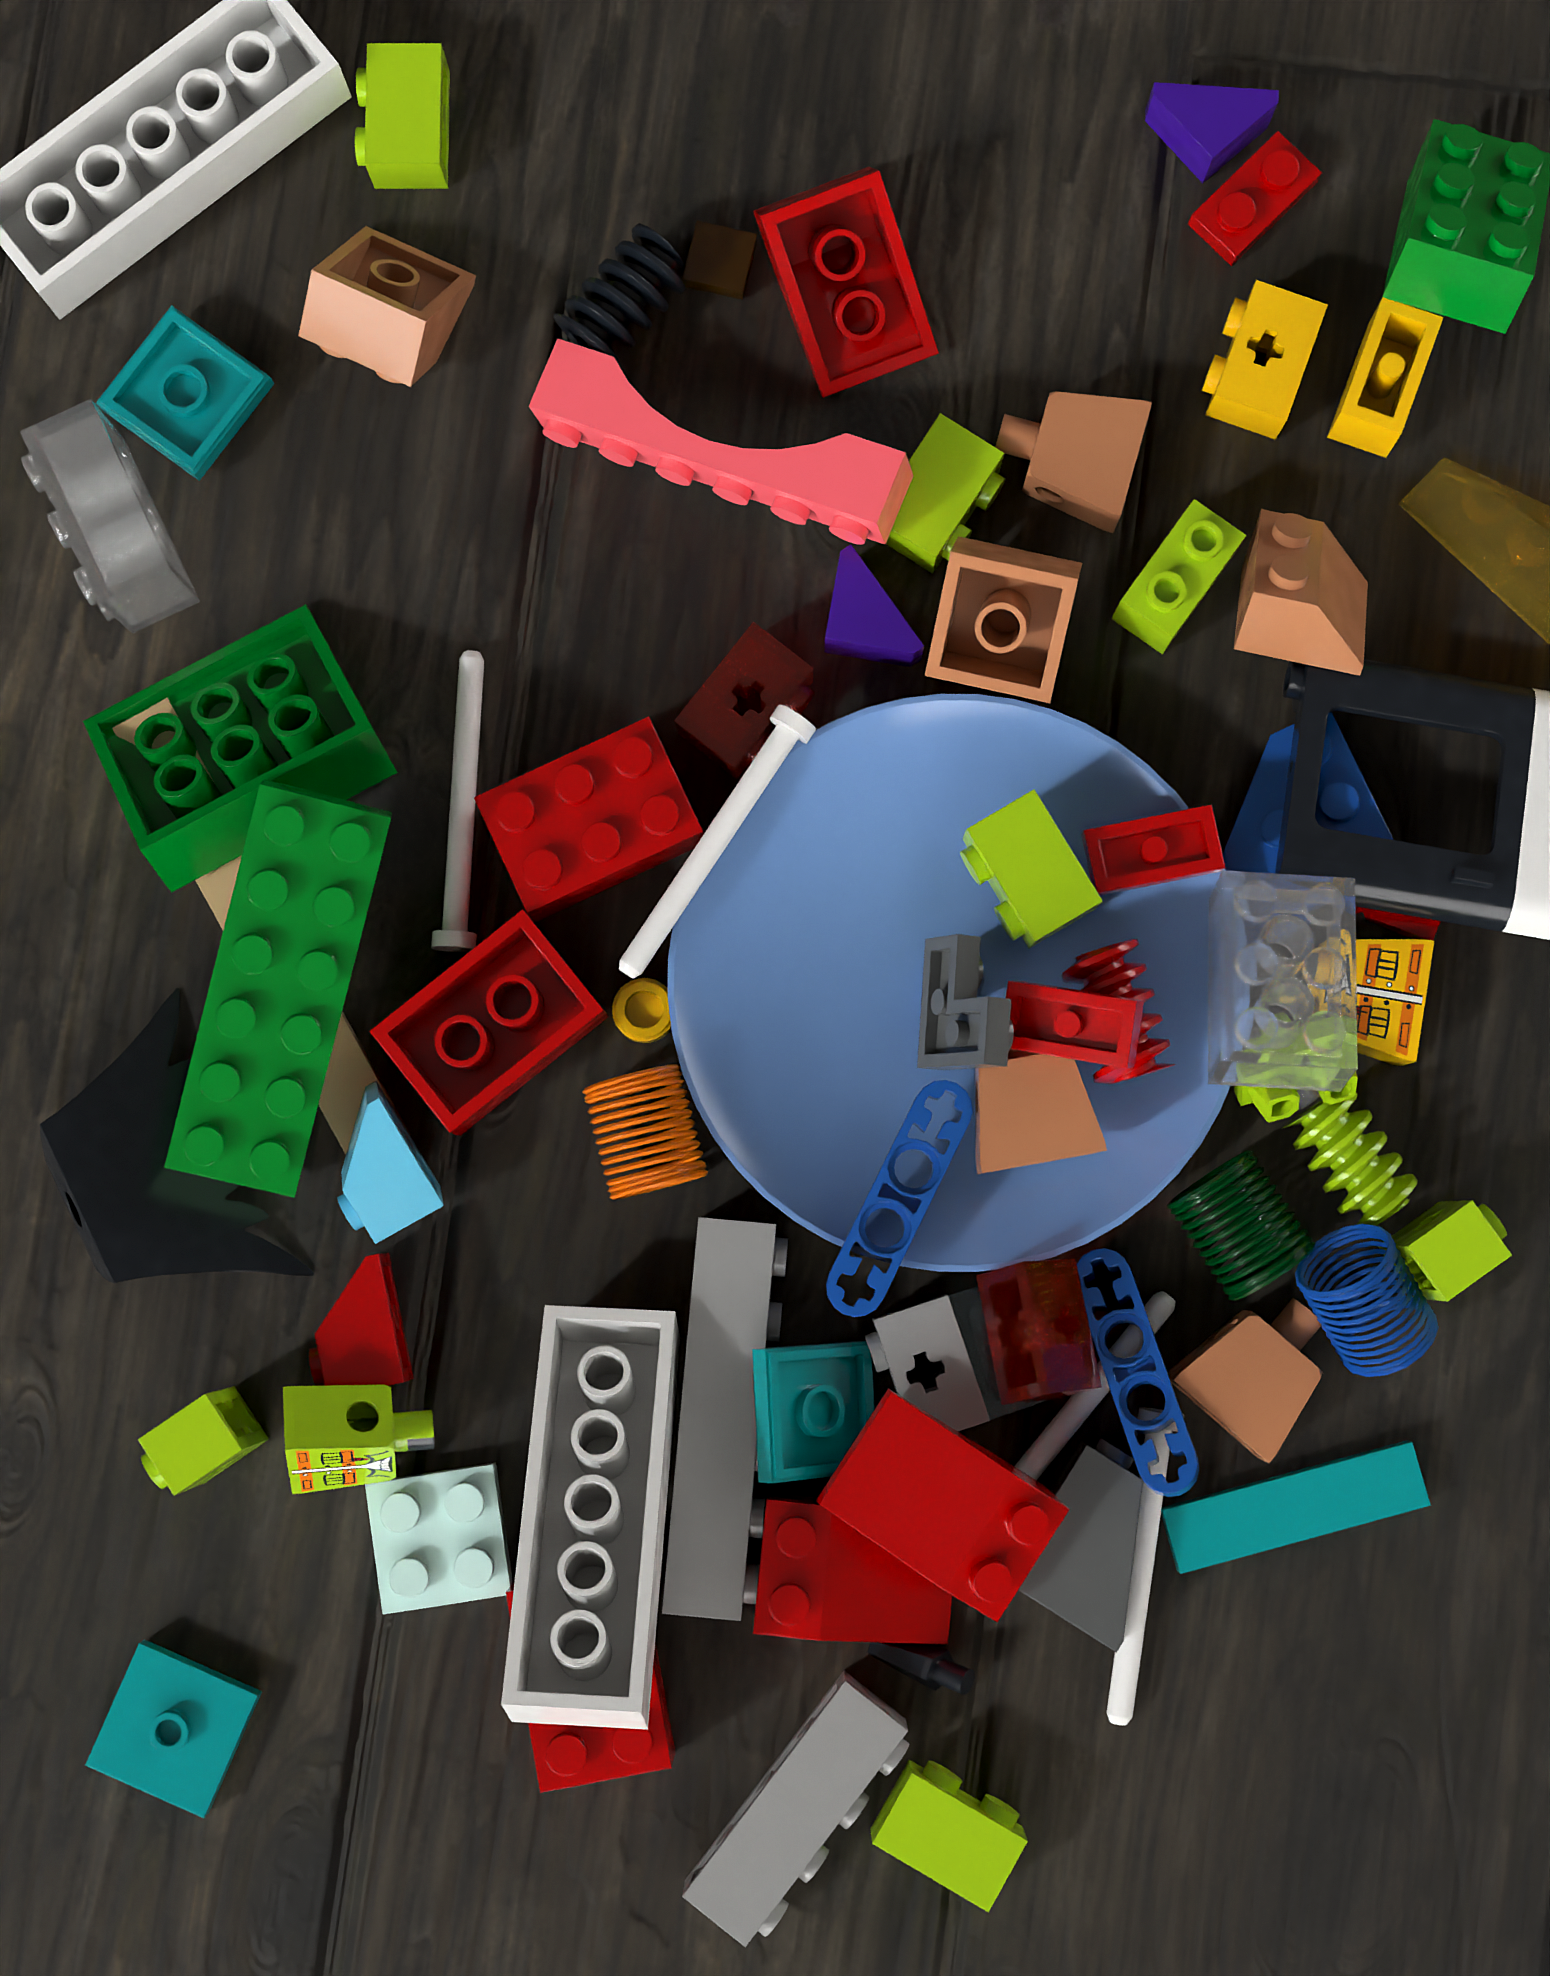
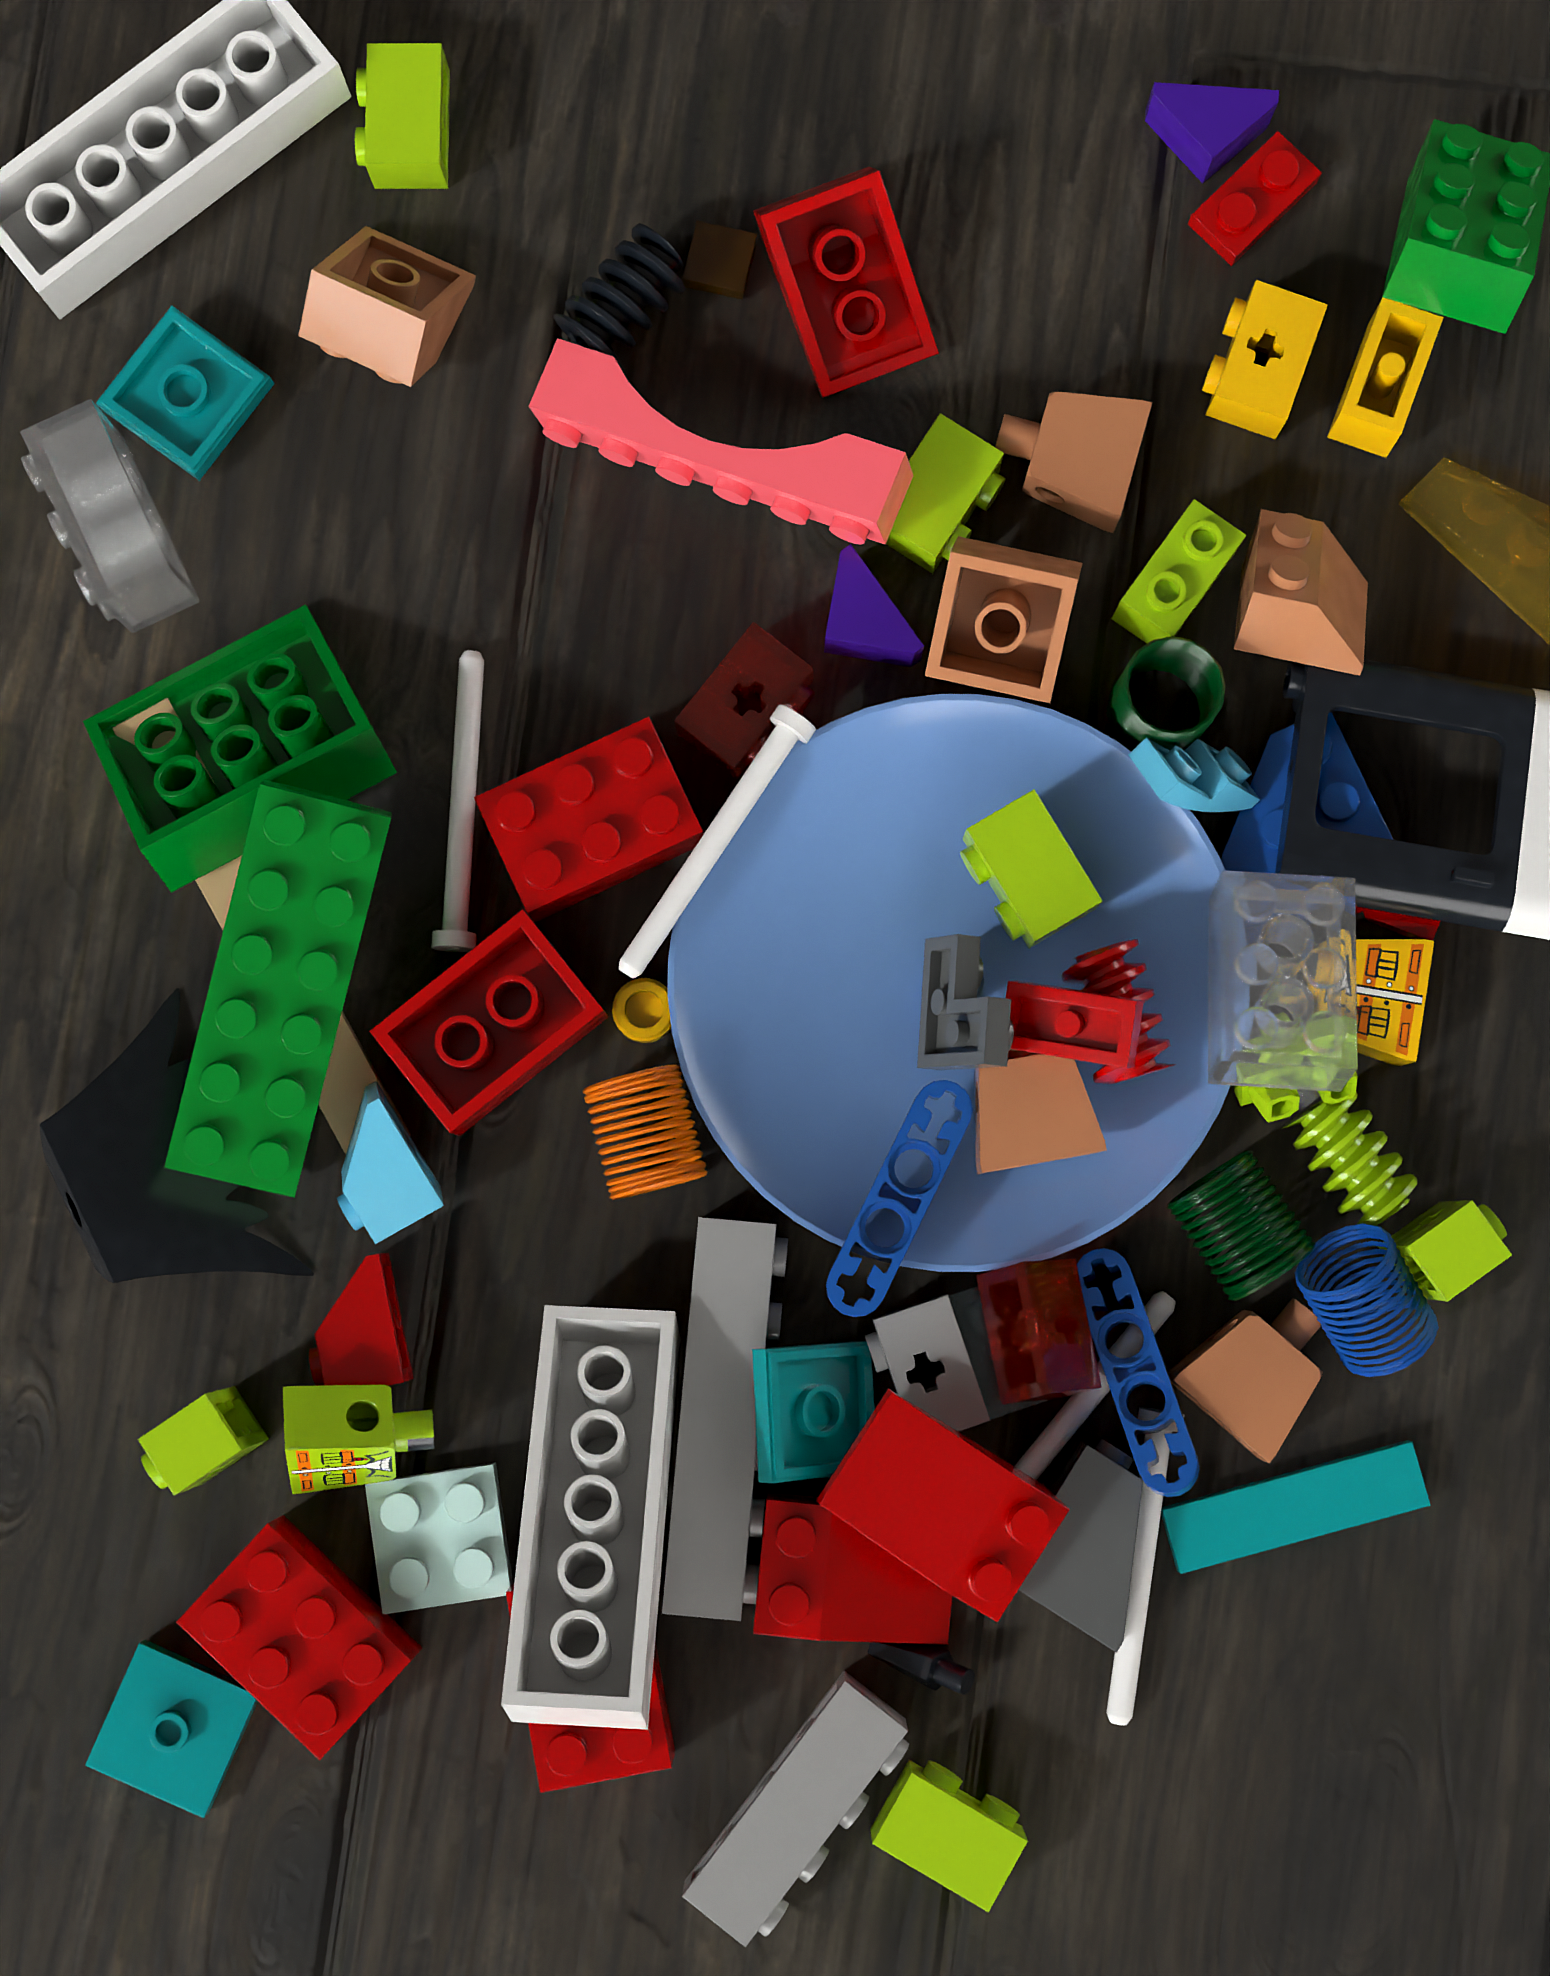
red plate [1081,805,1225,896] -> none
none -> red brick [176,1515,423,1761]
none -> dark green piece [1106,636,1226,752]
none -> medium azure slope [1128,737,1260,812]

